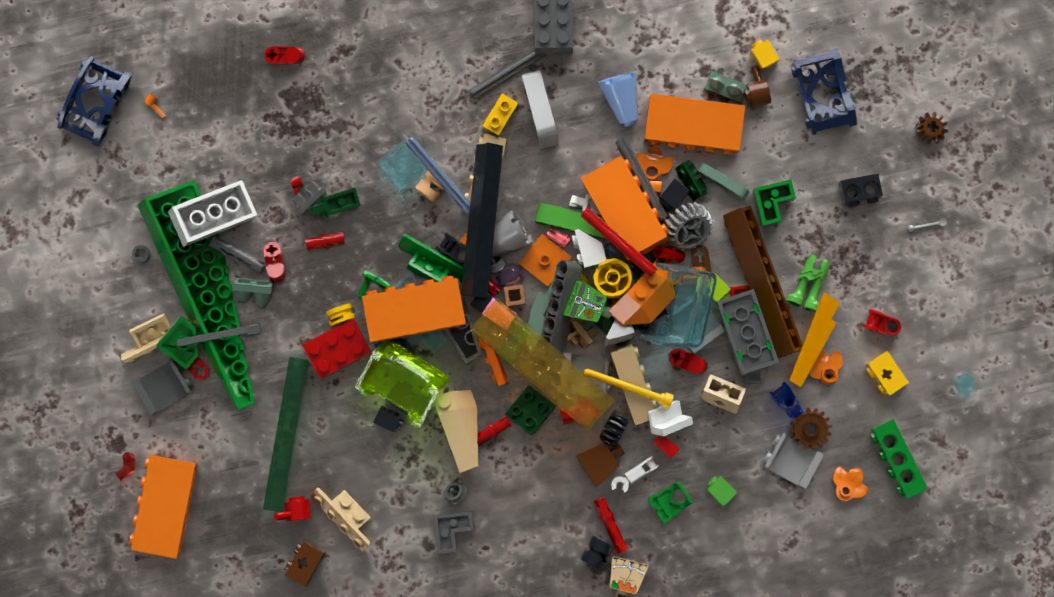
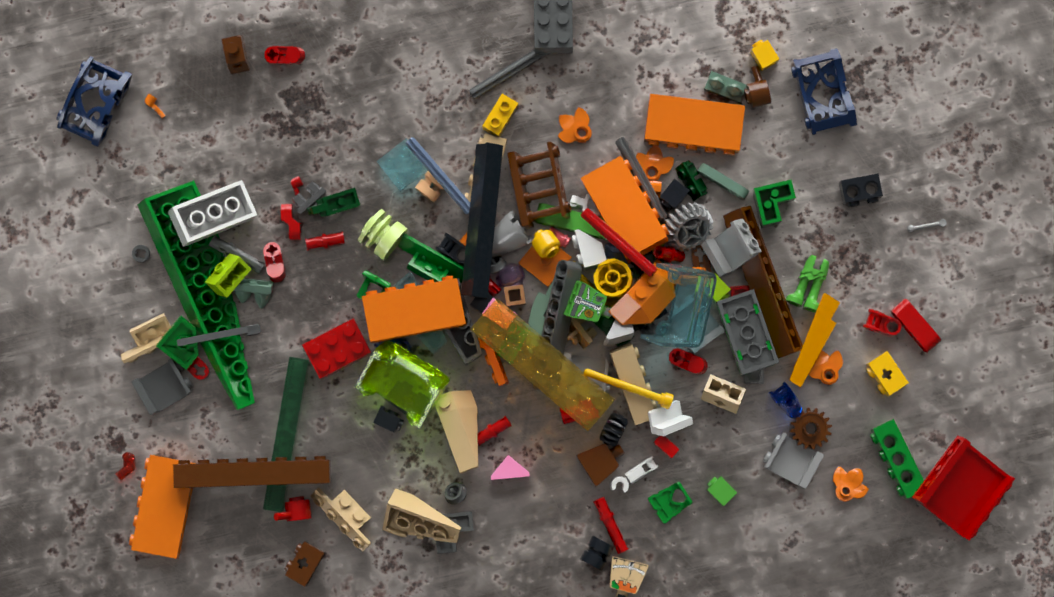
yellow wheel [326,303,356,327] -> none
dark green hinge [505,385,556,436] -> none
beam [521,70,559,149] -> none
light blue cone [598,72,638,126] -> none
reddish brown gear [915,112,948,144] -> none
clear light blue tile [955,374,975,393] -> none
none -> reddish brown brick [173,456,331,488]
none -> lime brick [205,253,251,298]
none -> reddish brown torso [222,35,250,75]
none -> red piece [281,204,301,240]
none -> yellowish green wheel [358,209,408,260]
none -> tan wedge [382,489,461,543]
none -> bright pink slope [491,455,530,480]
none -> reddish brown fence [507,142,572,229]
none -> yellow head [532,230,560,258]
none -> orange plate [558,107,592,143]
none -> light grey panel [701,219,762,277]
none -> red beam [890,299,941,353]
none -> red panel [912,435,1015,541]

